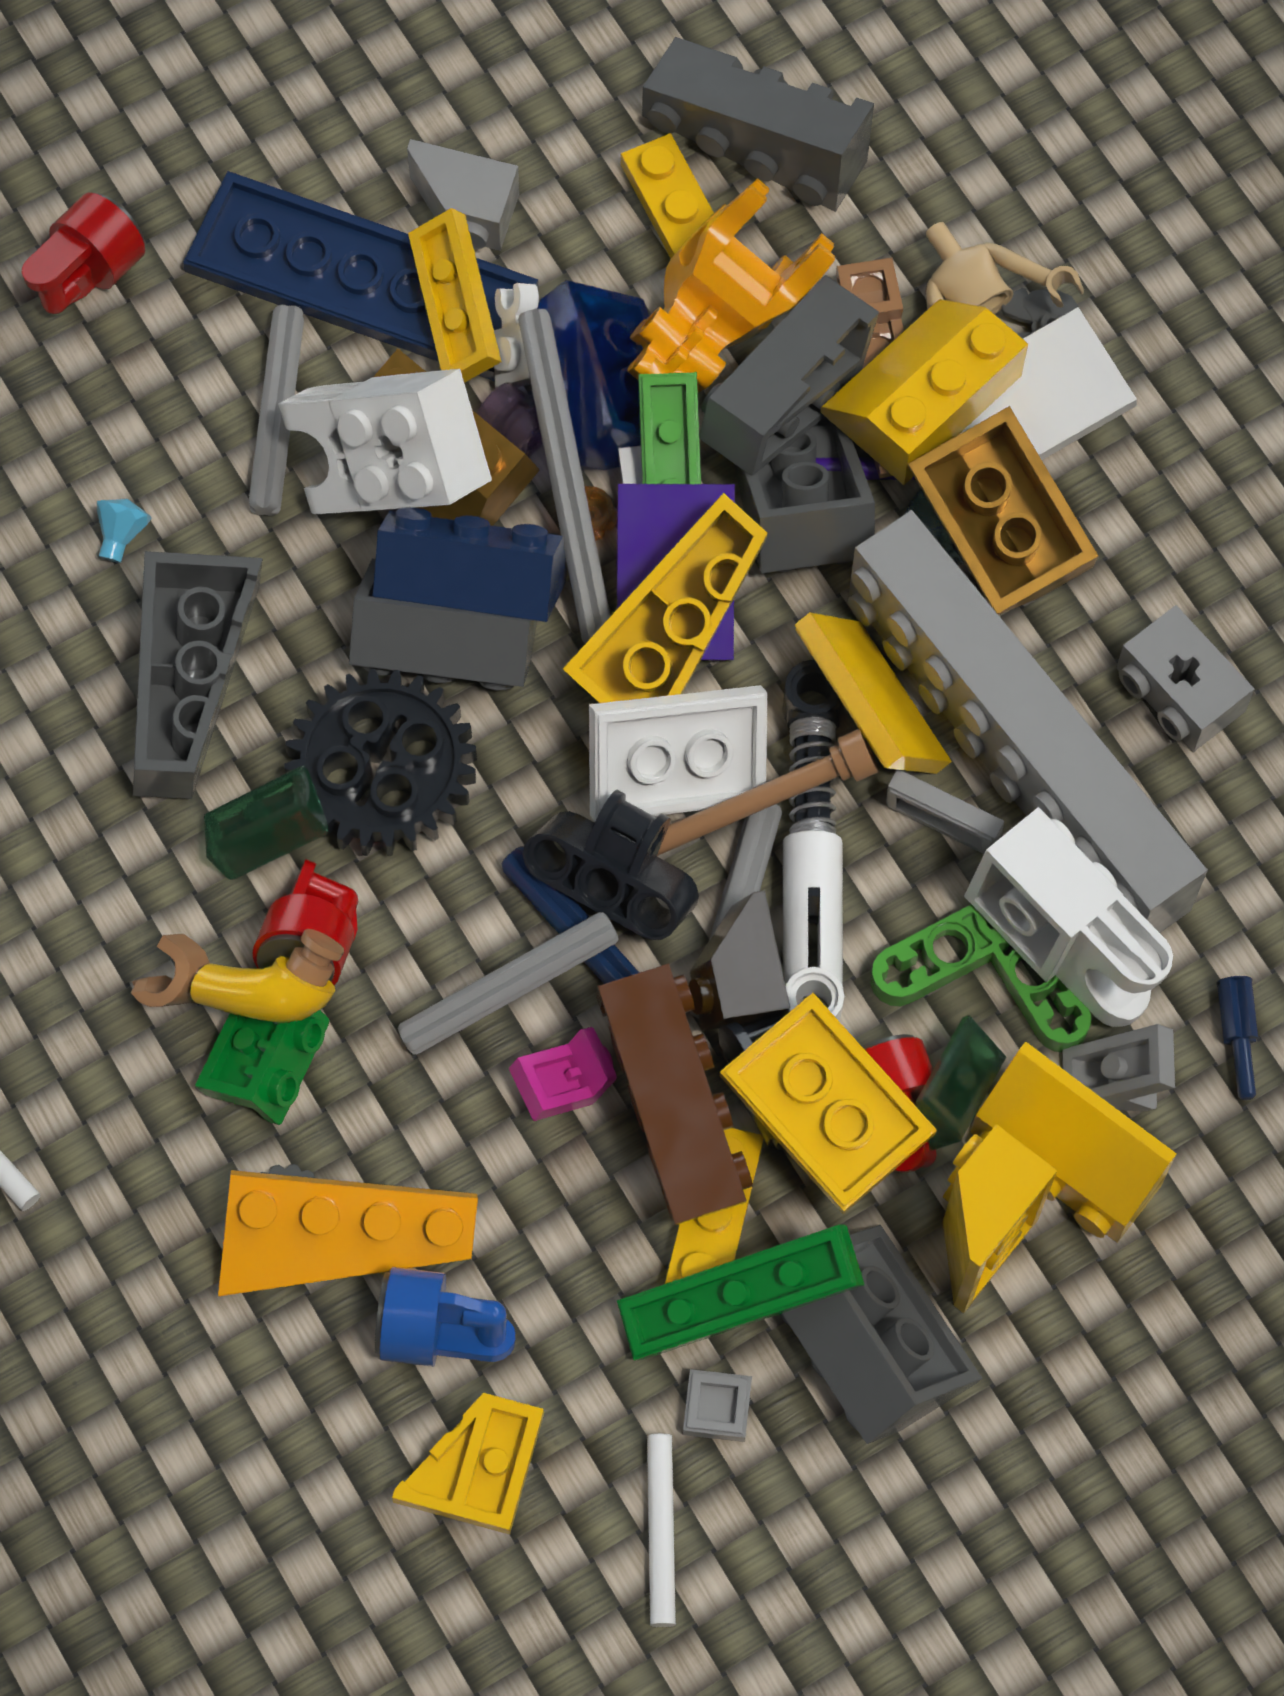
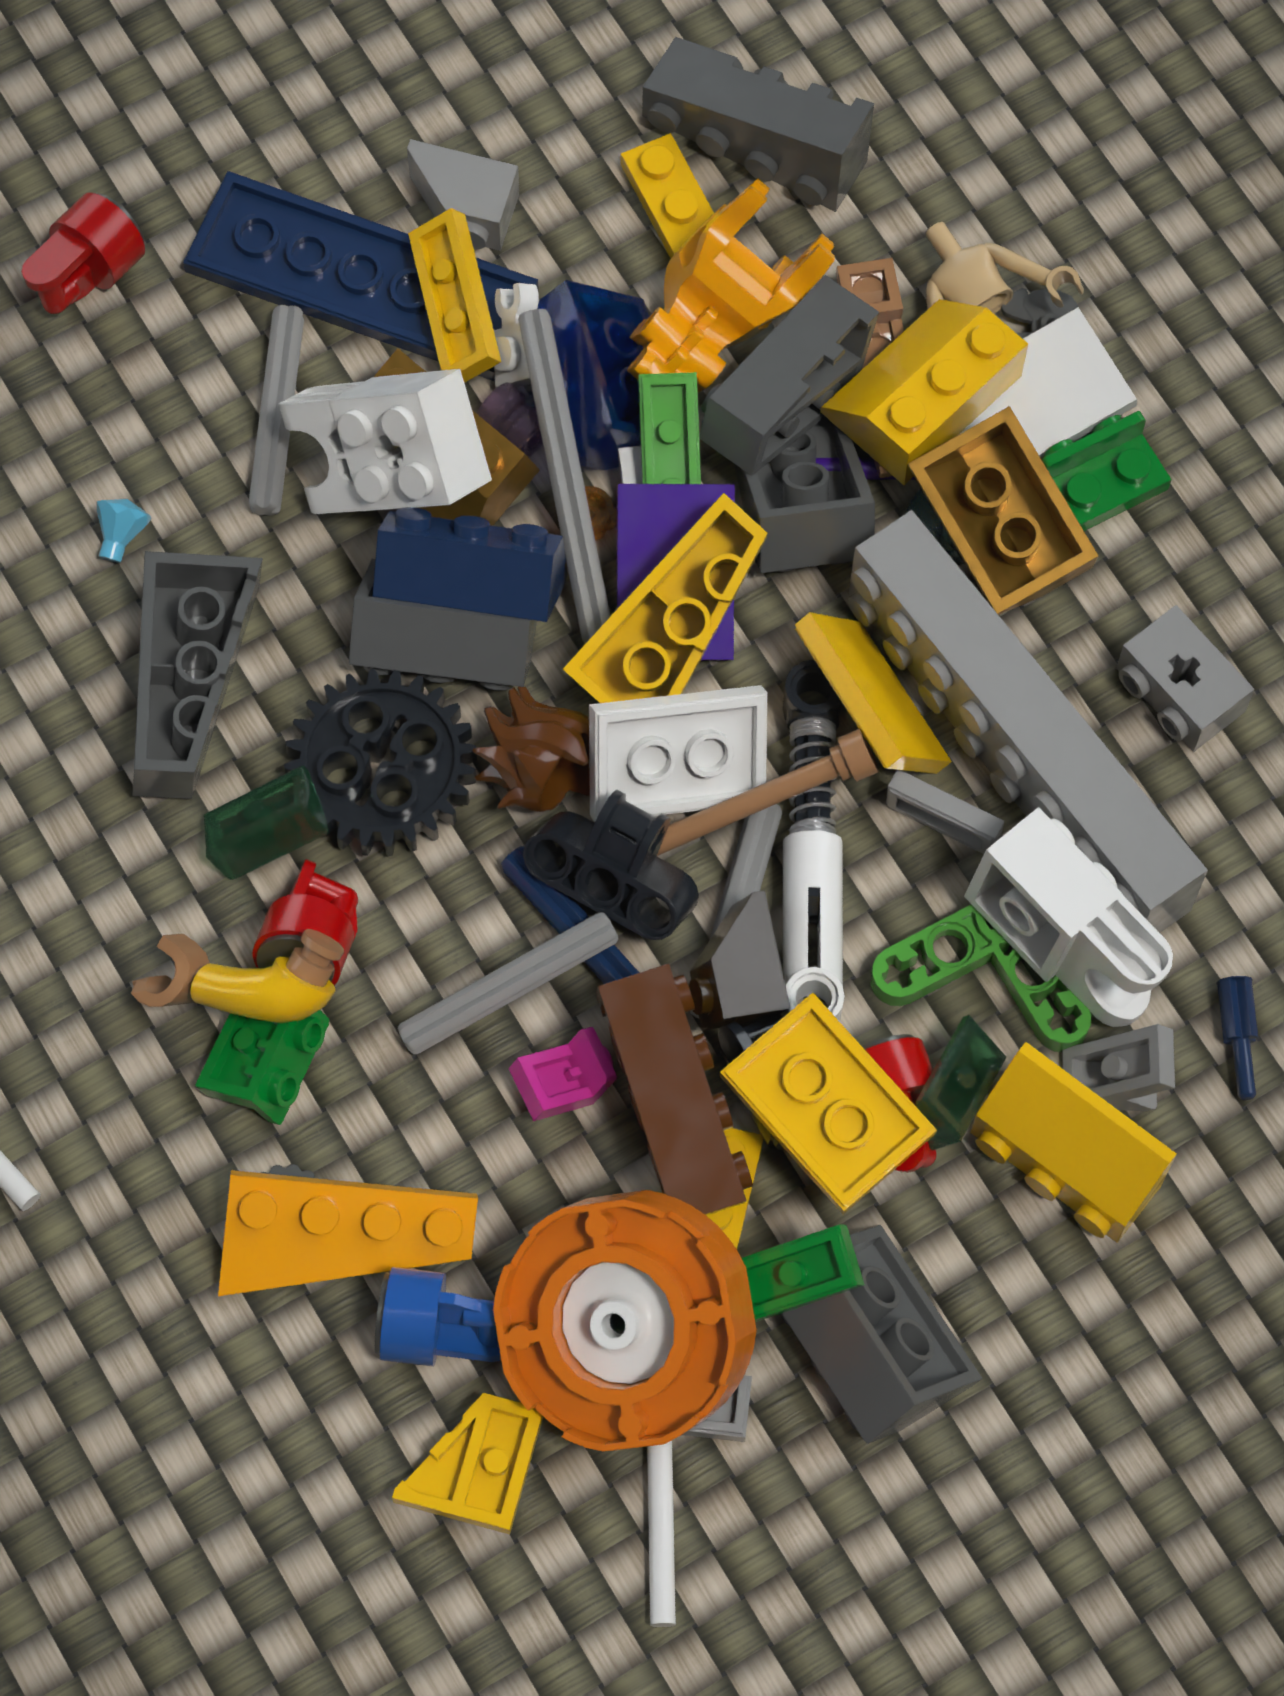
yellow slope [943,1124,1058,1313] -> none
none -> reddish brown hair [473,686,590,812]
none -> orange piece [493,1190,757,1452]
none -> green bracket [1042,411,1172,531]

